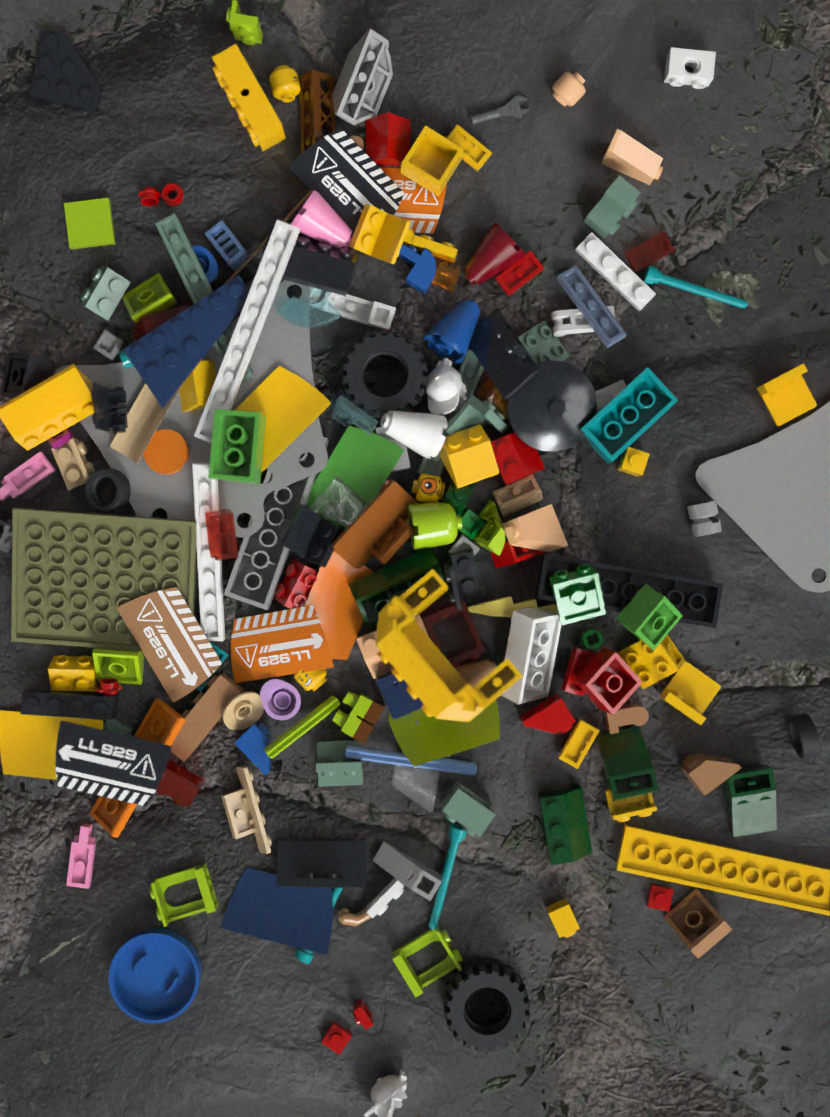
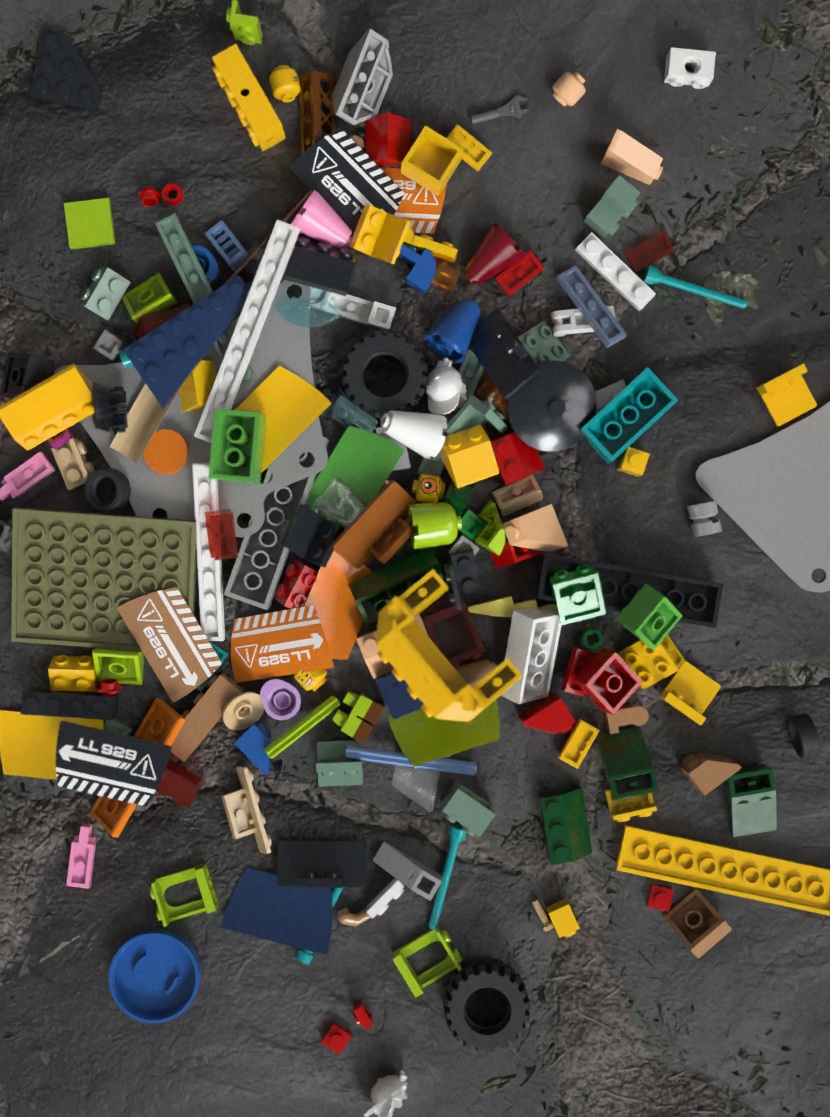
none -> tan piece [532,899,554,932]

